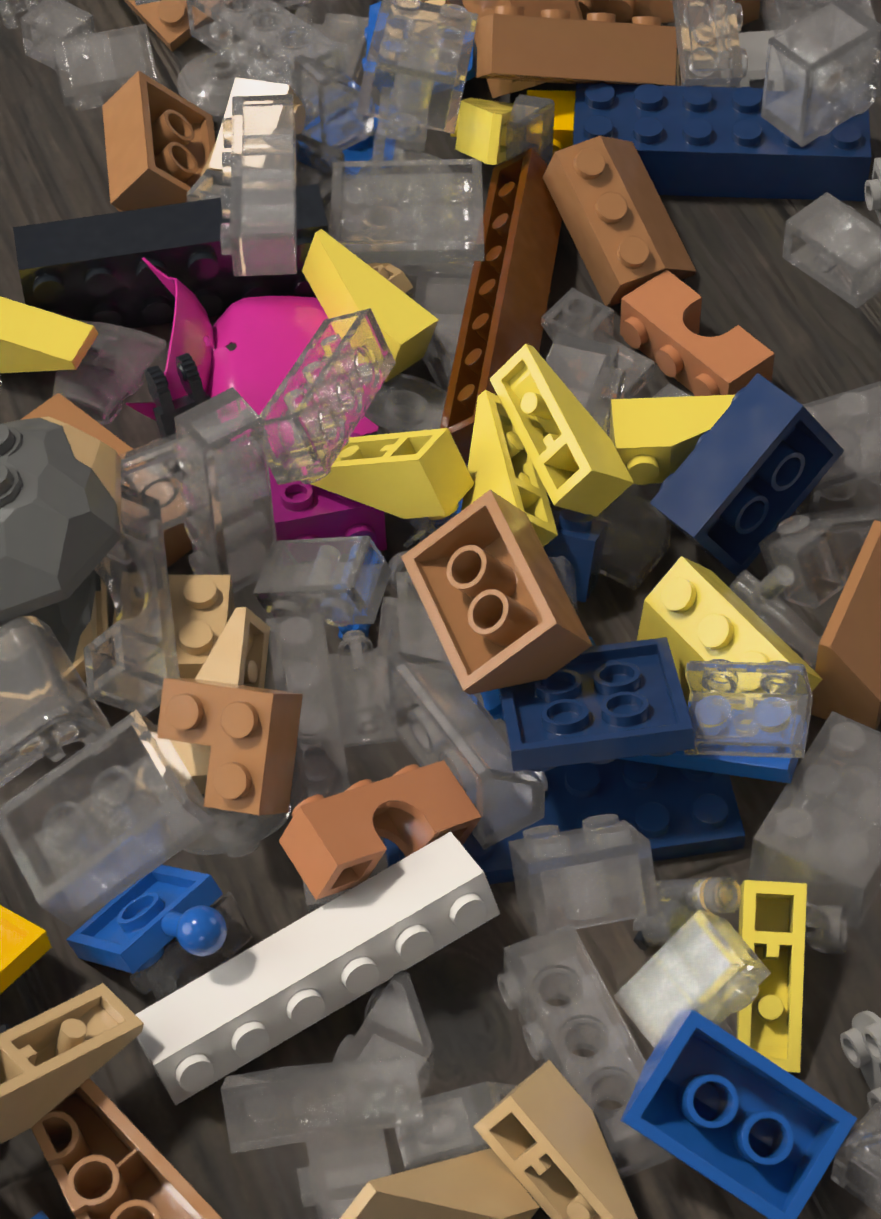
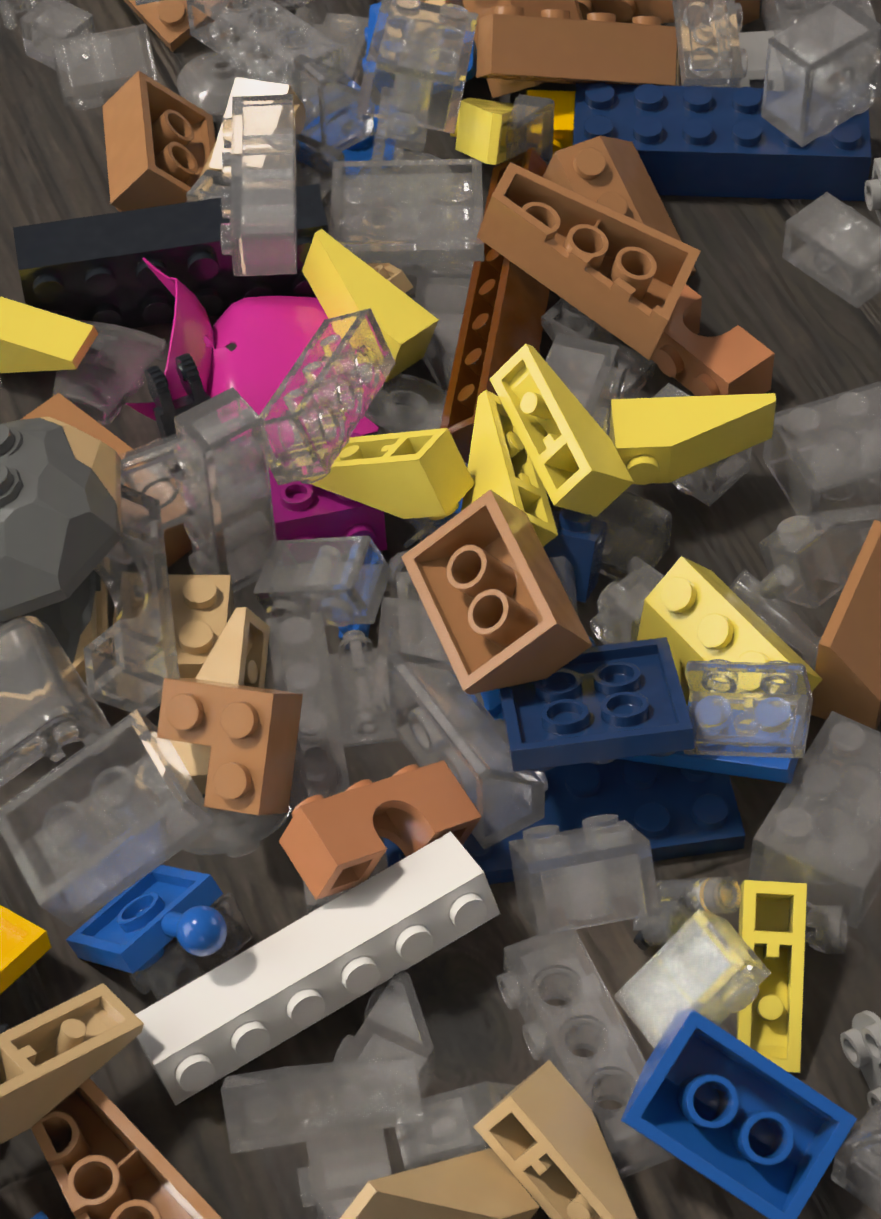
dark blue brick [650,373,845,578] -> none
none -> medium nougat wedge [477,162,701,360]
none -> clear brick [590,556,664,645]

